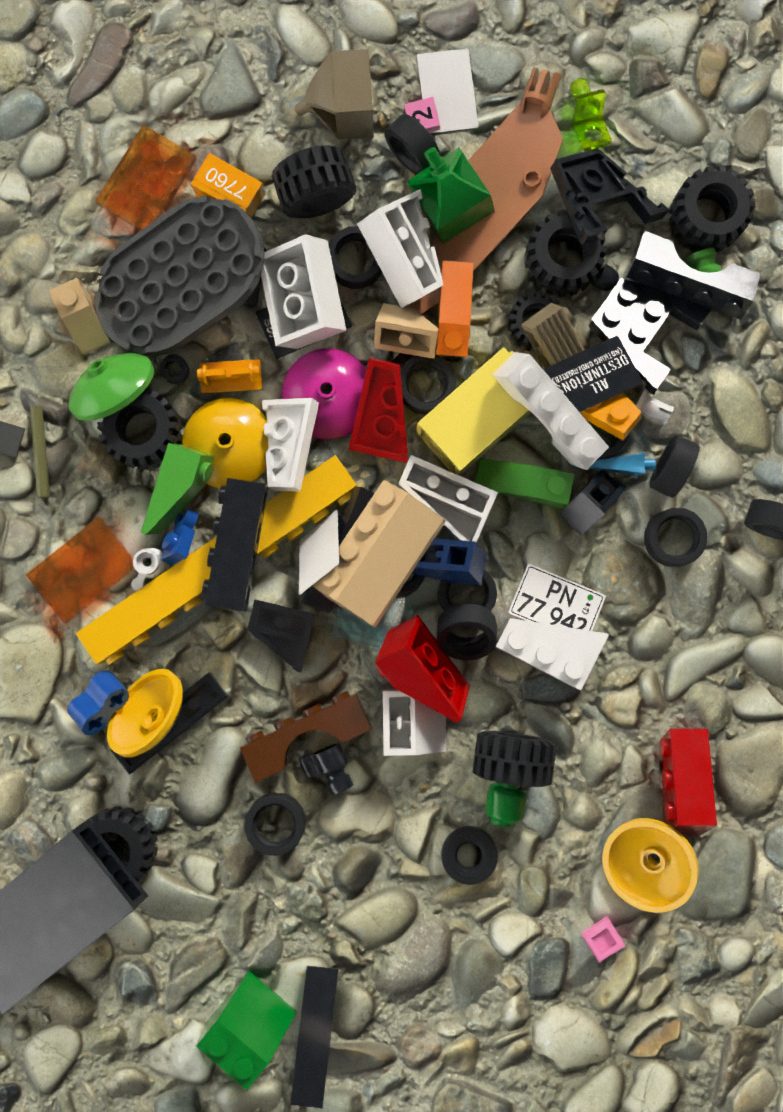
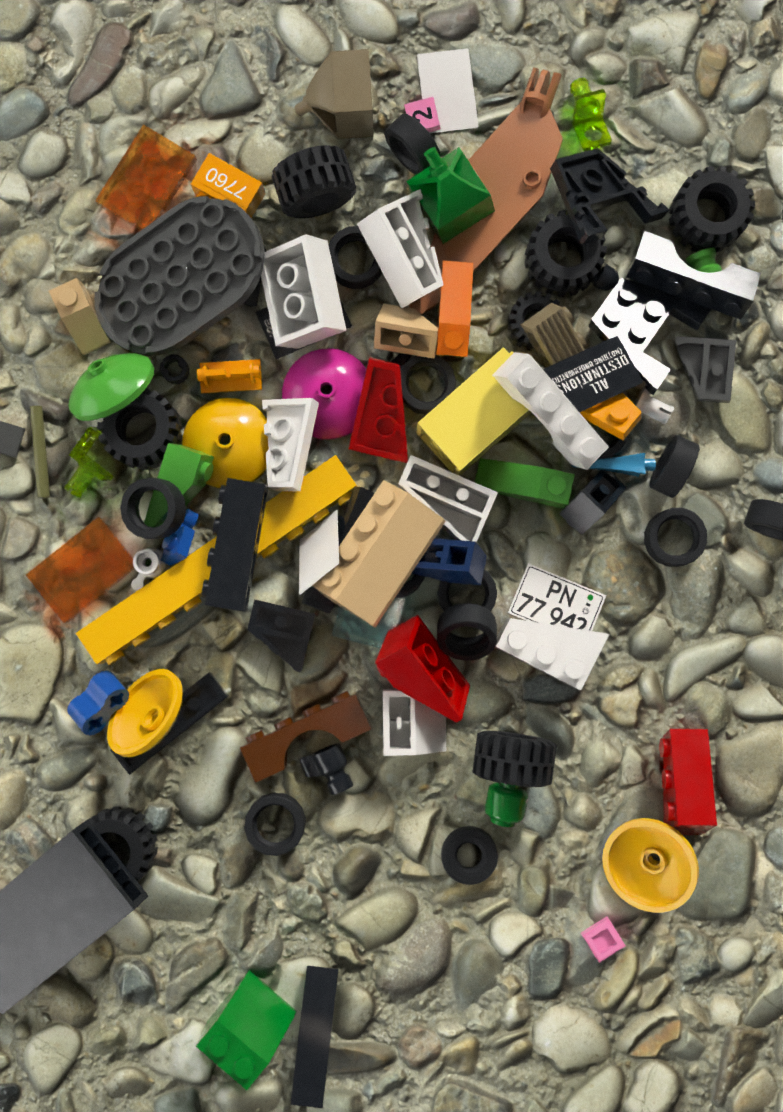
none -> clear neon green bracket [64,427,114,498]
none -> black tyre [120,478,186,539]
none -> dark grey wing [674,336,736,403]

